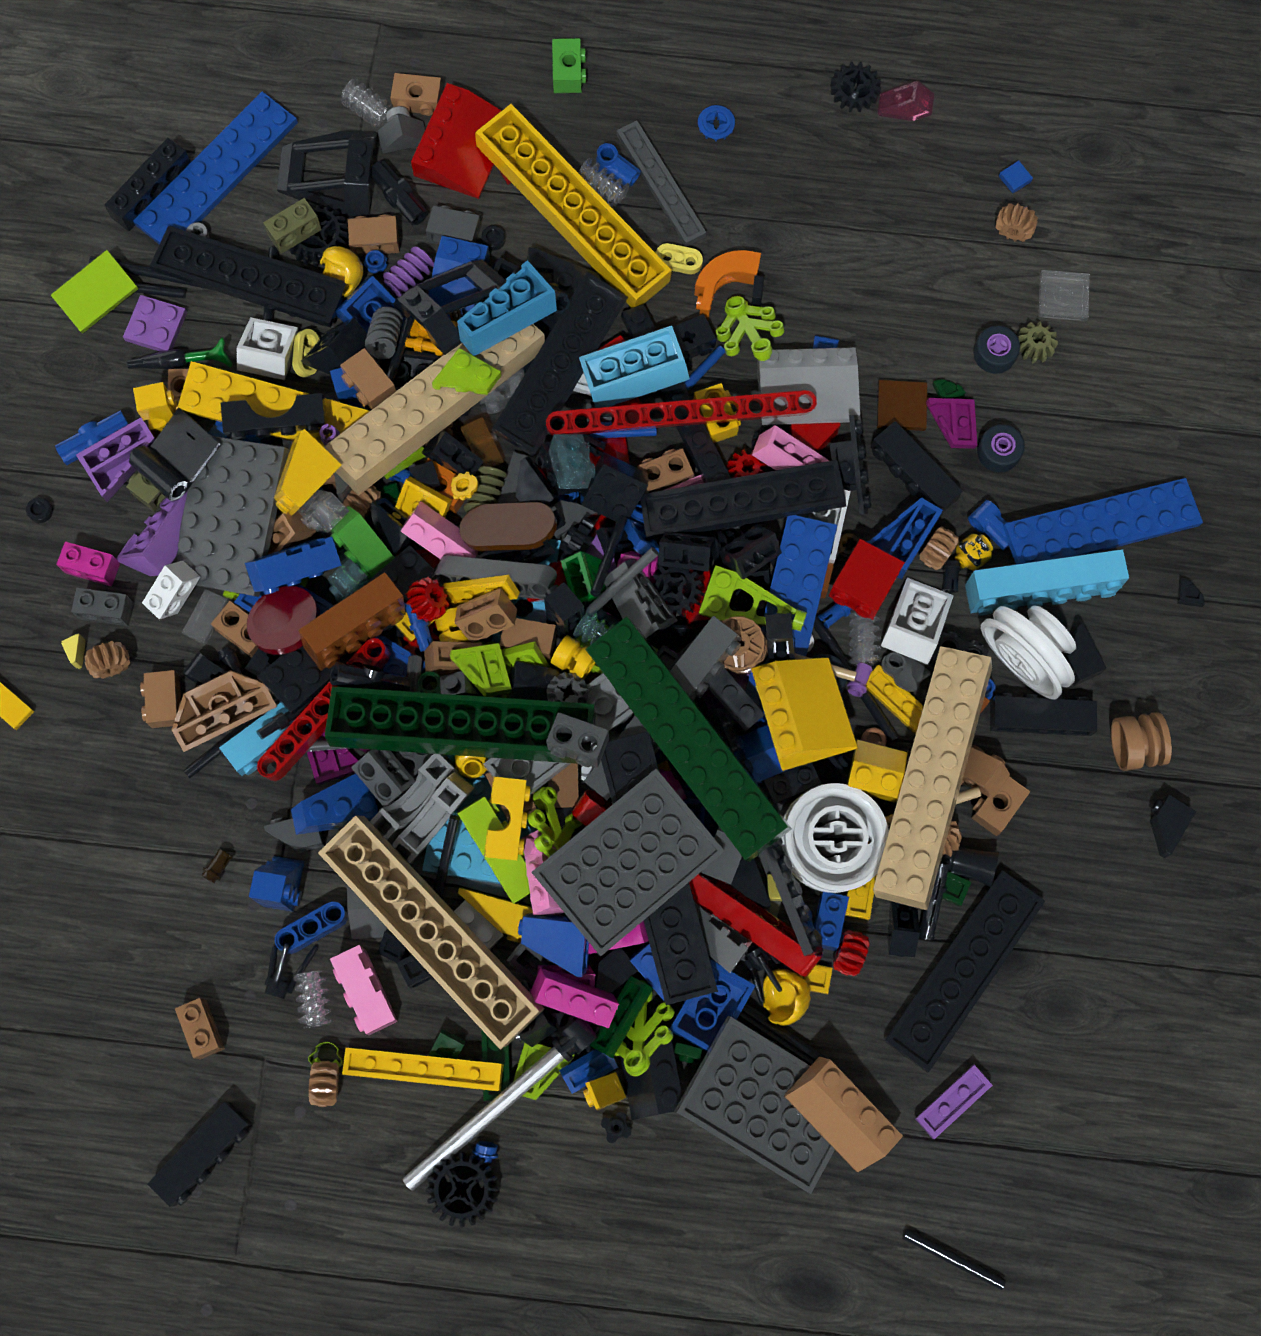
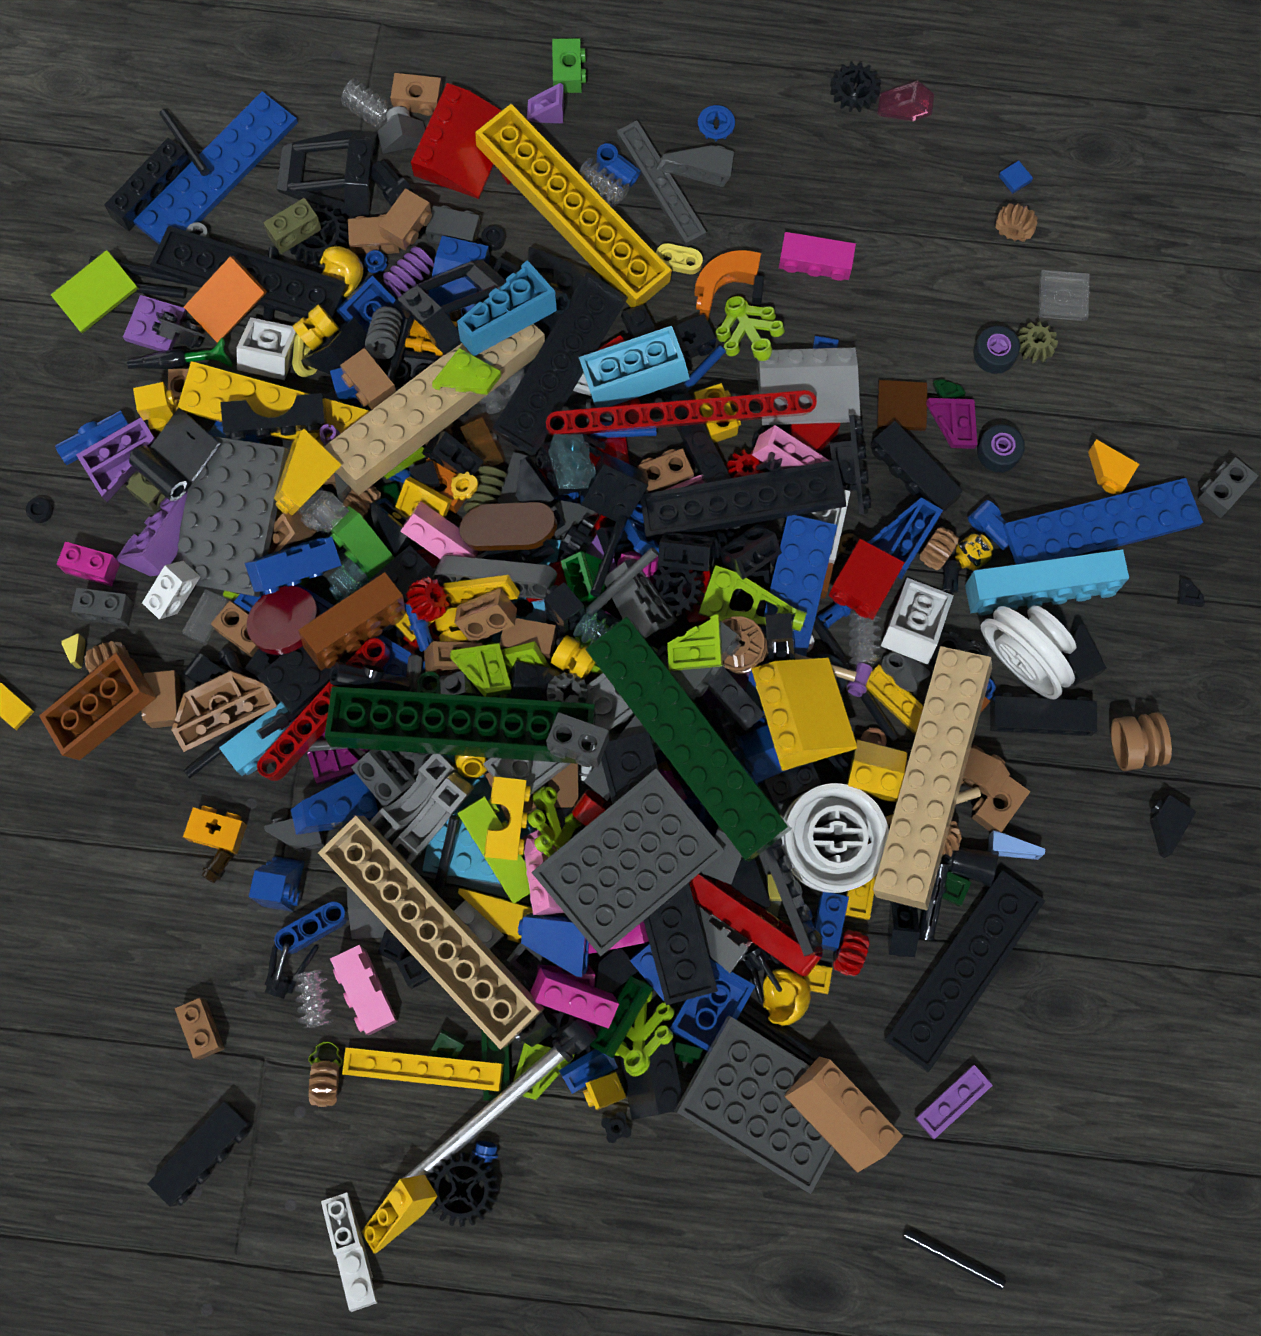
none -> dark orange brick [39,652,157,760]
none -> black hinge [152,311,205,348]
none -> black bar [159,109,210,176]
none -> light orange brick [183,806,247,854]
none -> orange tile [184,256,267,343]
none -> yellow wheel [292,304,339,351]
none -> white slope [321,1193,378,1312]
none -> yellow slope [361,1175,438,1253]
none -> medium nougat brick [378,188,432,250]
none -> medium lavender slope [527,83,564,123]
none -> dark grey slope [656,145,734,187]
none -> lime wing [667,615,723,671]
none -> black hand [756,452,782,472]
none -> dark pink brick [779,232,856,281]
none -> light blue slope [988,830,1045,860]
none -> light orange slope [1088,439,1139,495]
none -> dark grey brick [1198,457,1258,518]

